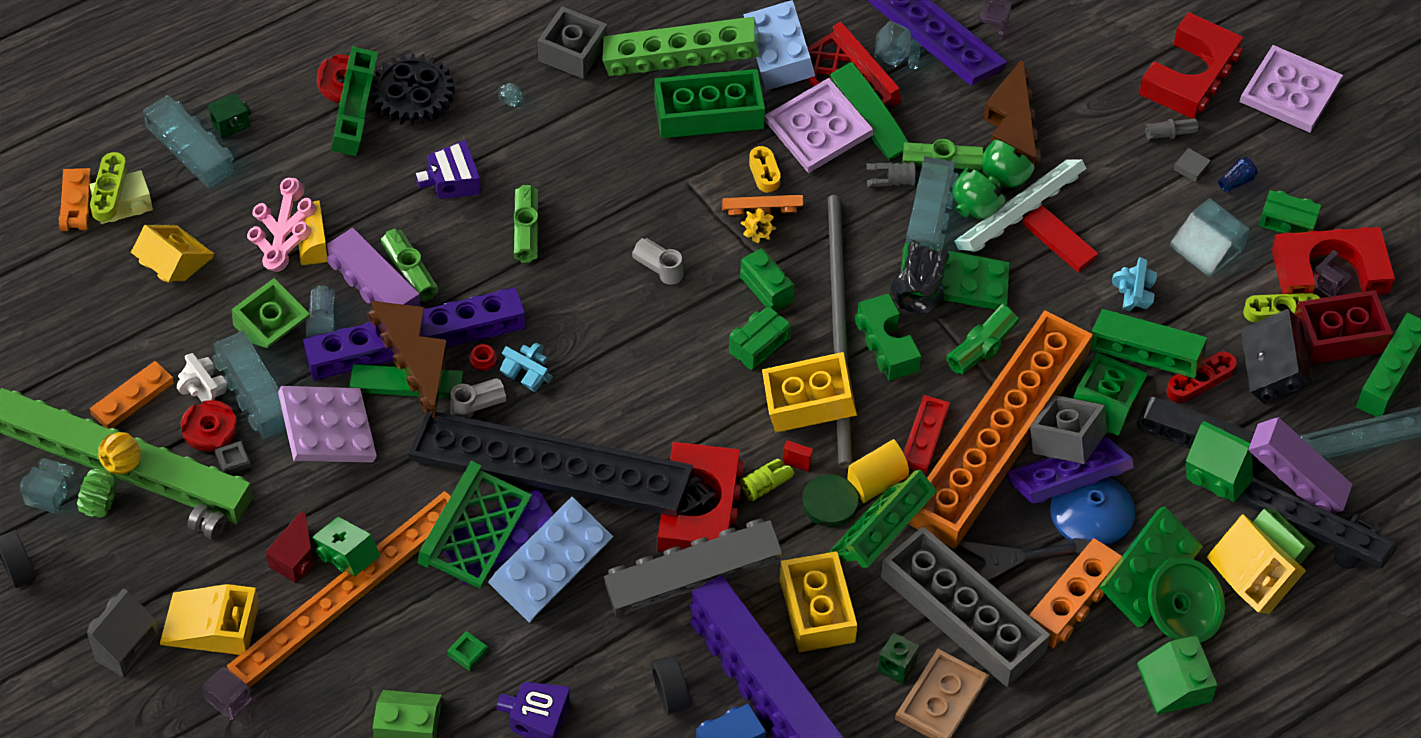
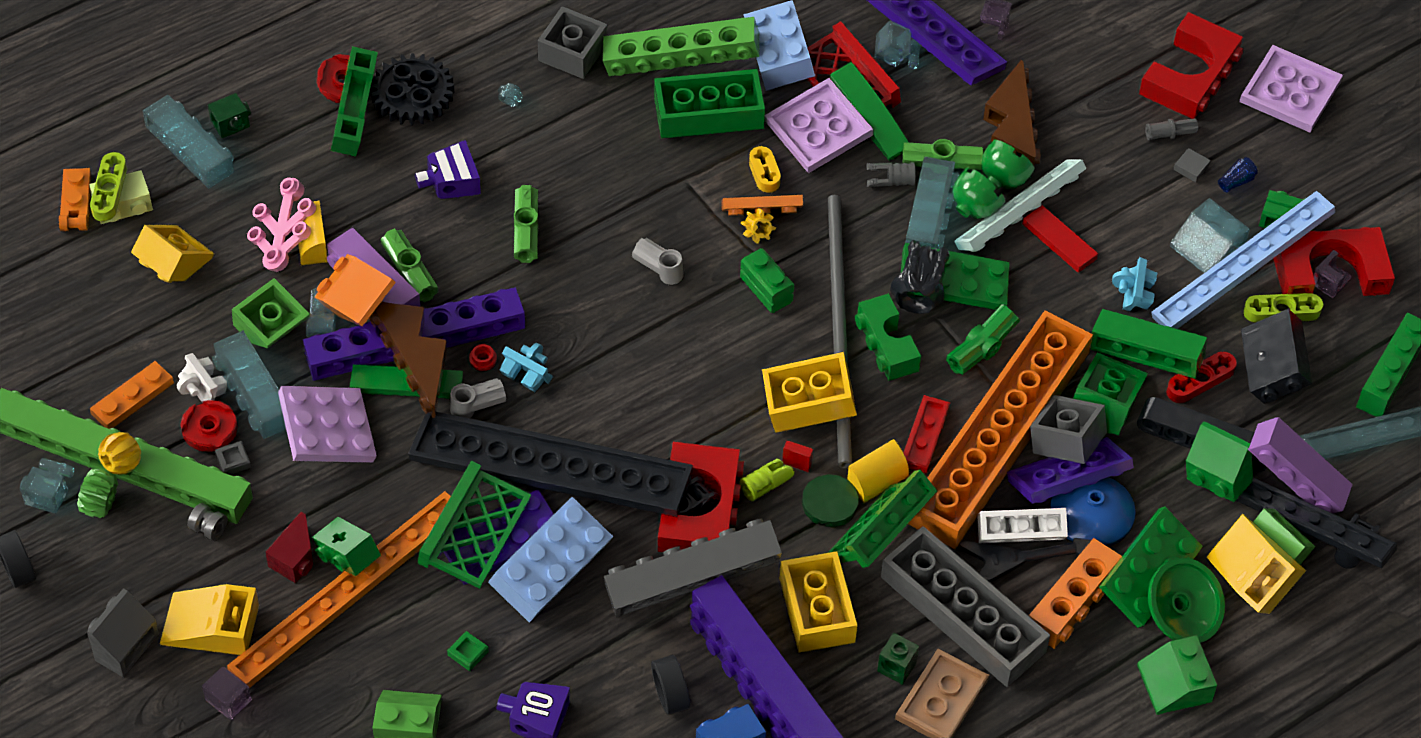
green brick [729,306,791,370] -> none
dark red brick [1294,290,1393,364] -> none
none -> orange slope [314,254,396,326]
none -> white brick [977,508,1068,543]
none -> light blue plate [1152,191,1335,329]

